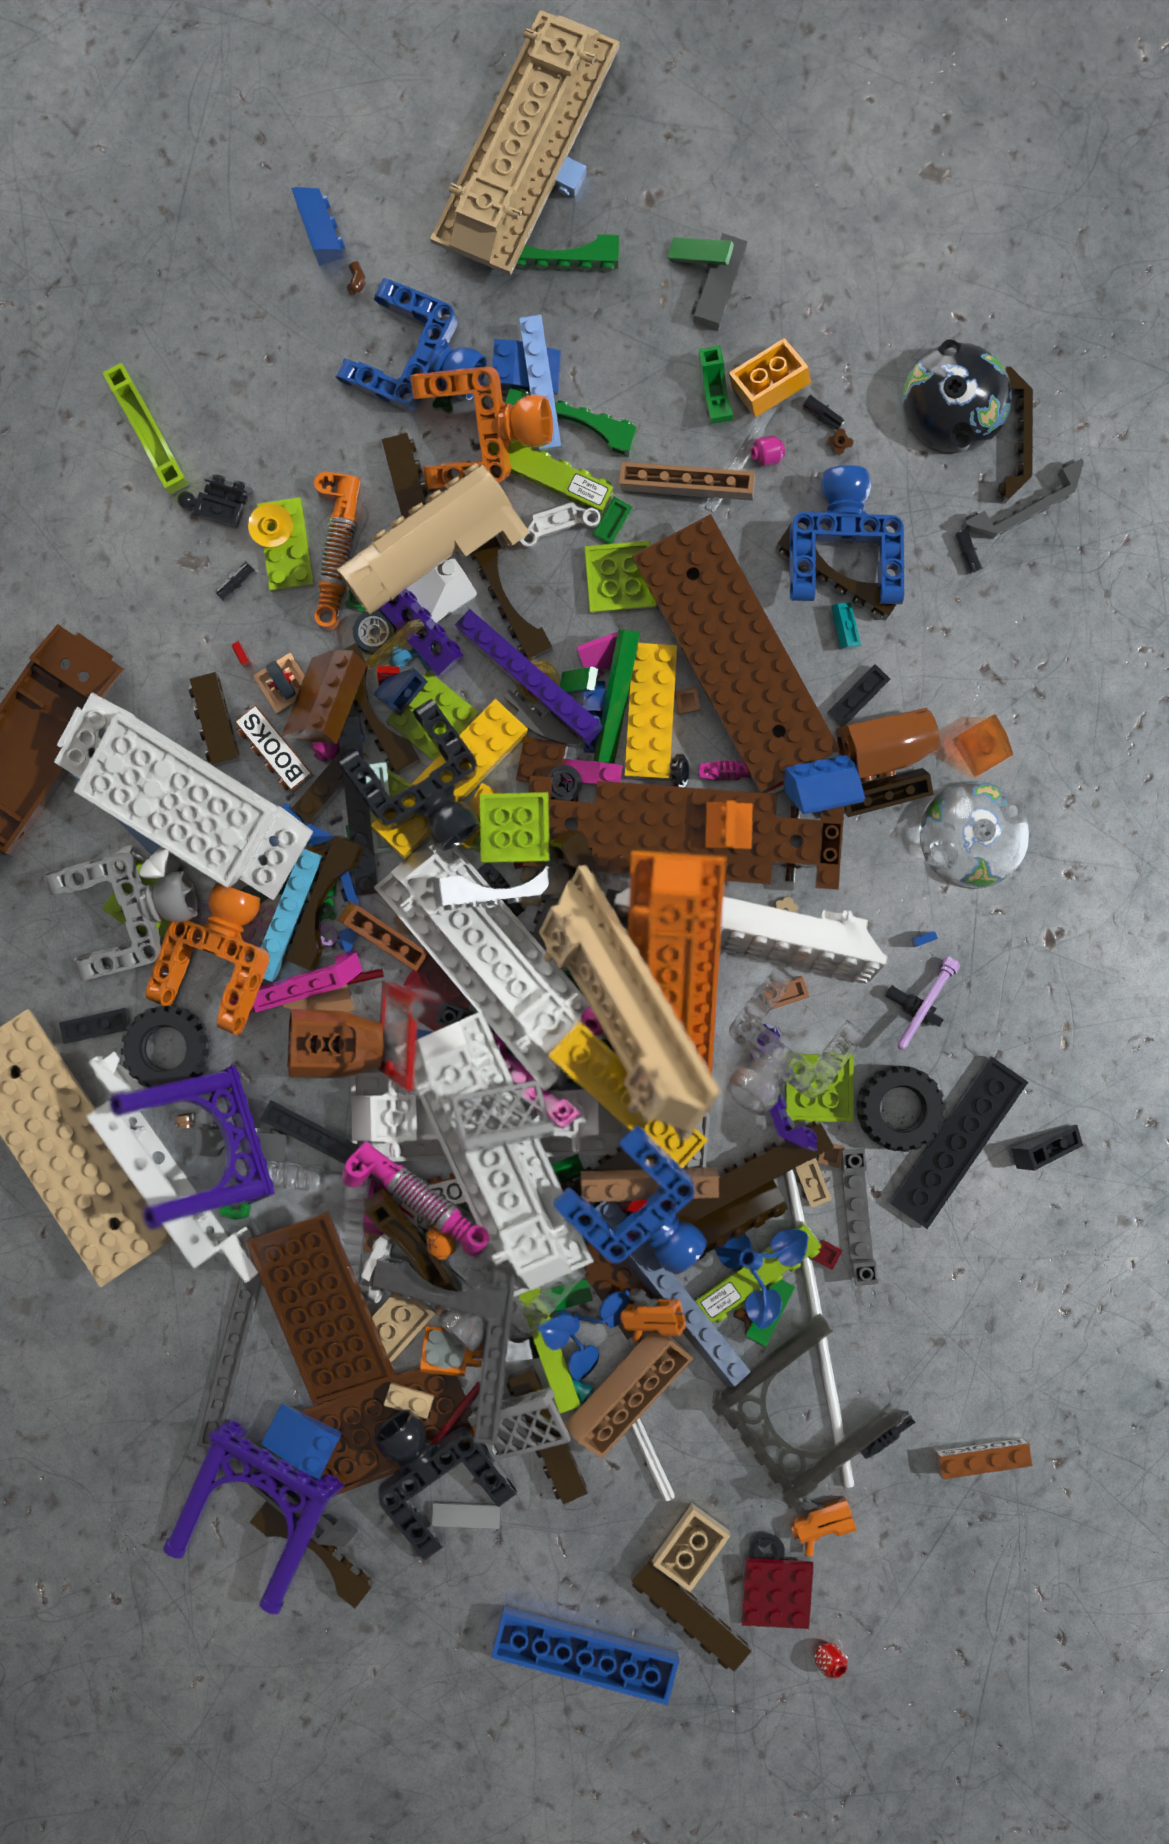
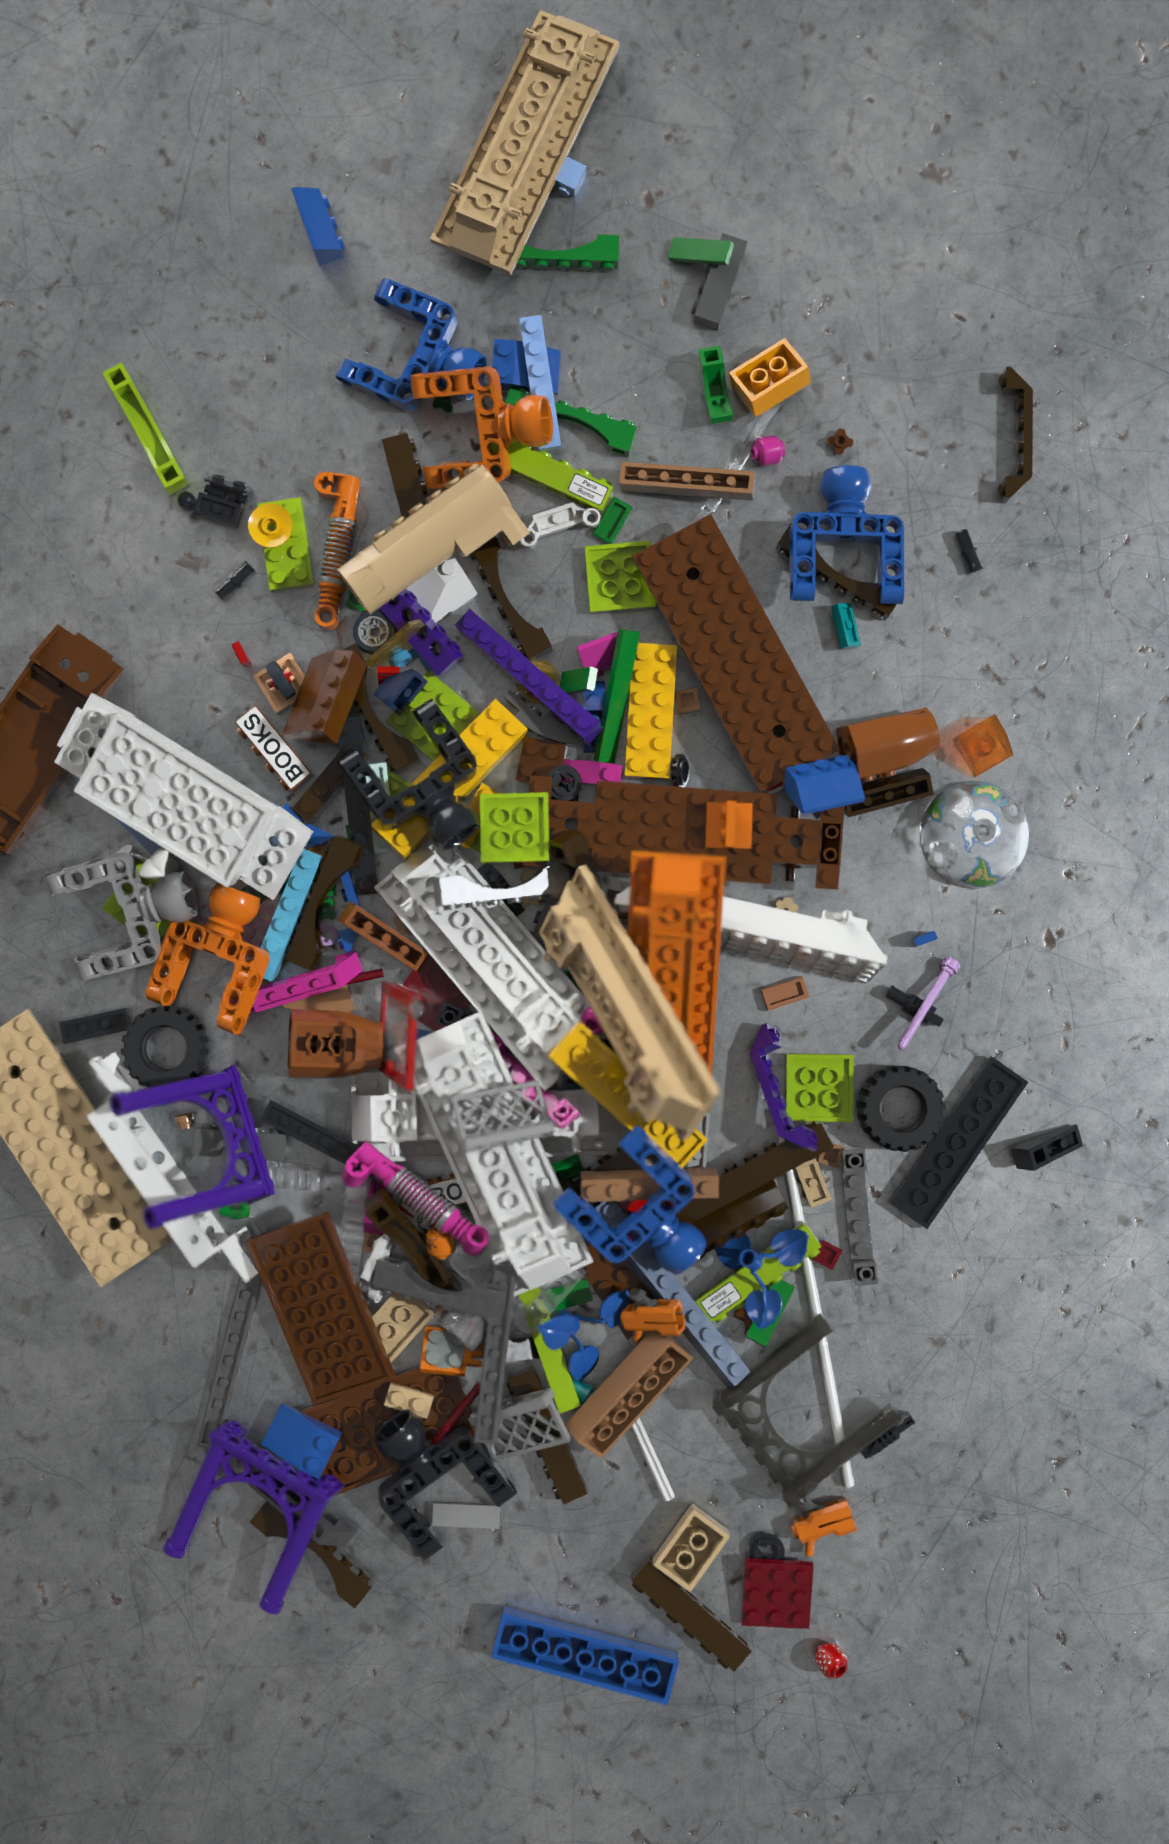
dark brown brick [188,672,241,767] -> none
dark pink head [311,740,340,763] -> none
reddish brown arm [347,261,366,295] -> none
dark pink hinge [699,761,751,781] -> none
clear piece [727,964,865,1116] -> none
black axle [803,394,845,430] -> none
black plate [828,664,891,727] -> none
black piece [902,339,1012,453] -> none
dark orange brick [935,1438,1033,1480] -> none
dark grey slope [962,459,1084,539] -> none

